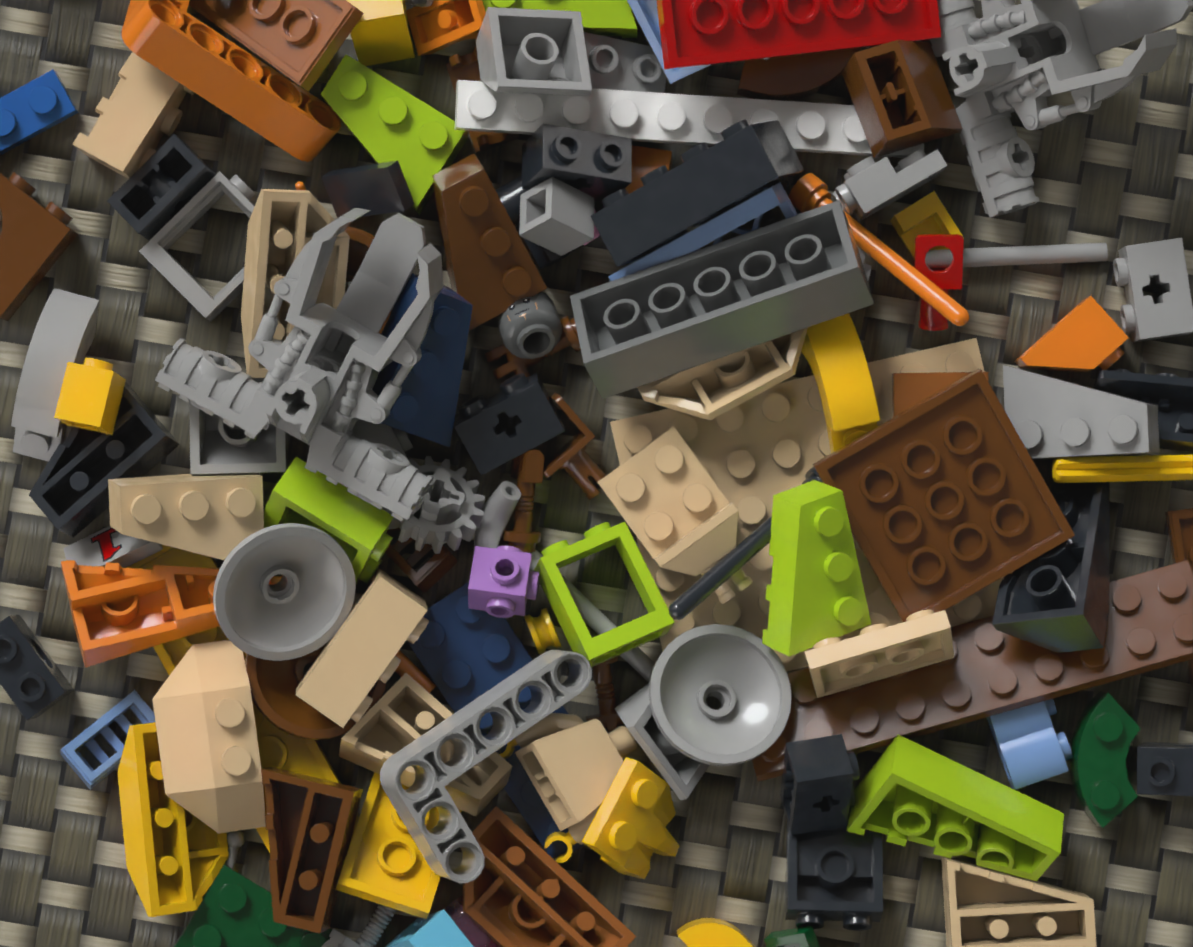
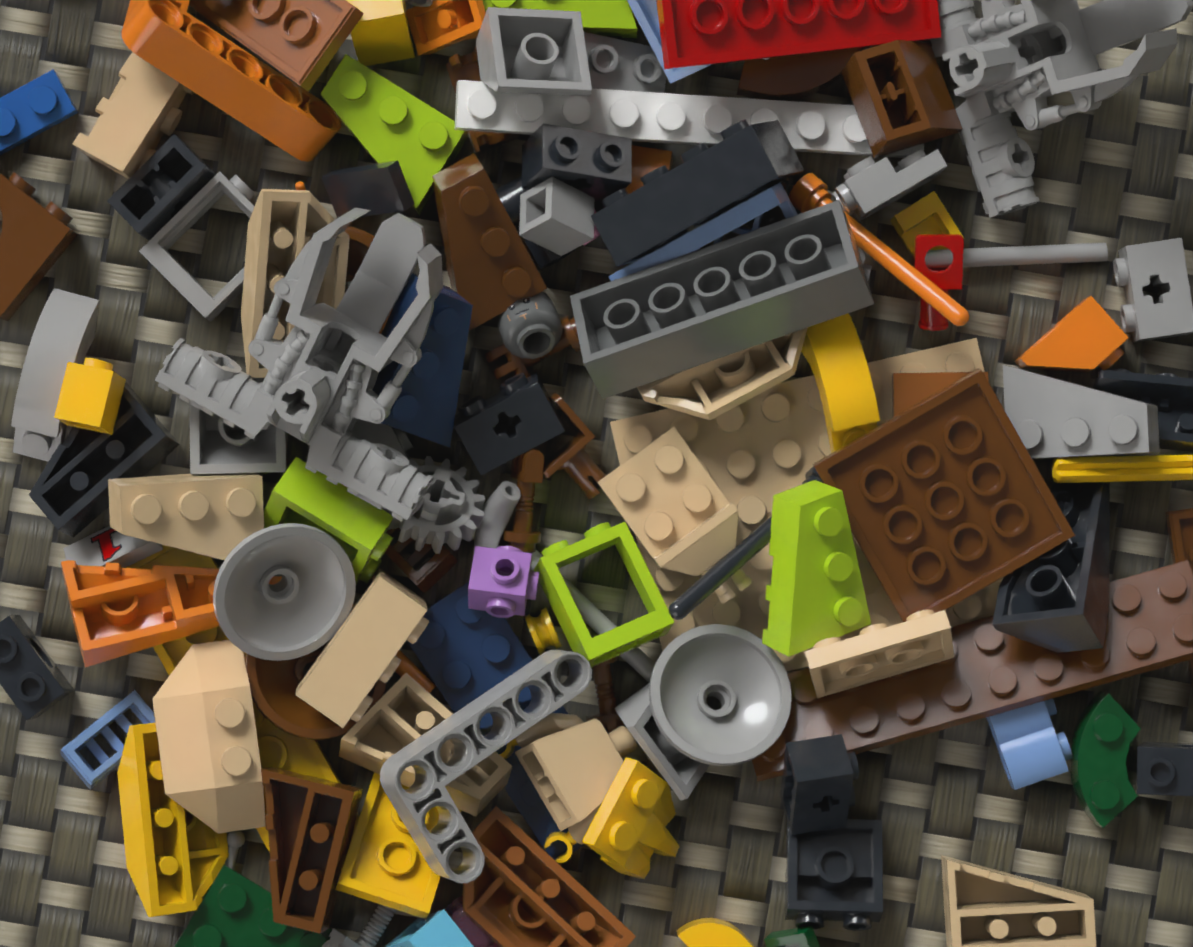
lime wedge [847,734,1064,881] -> none

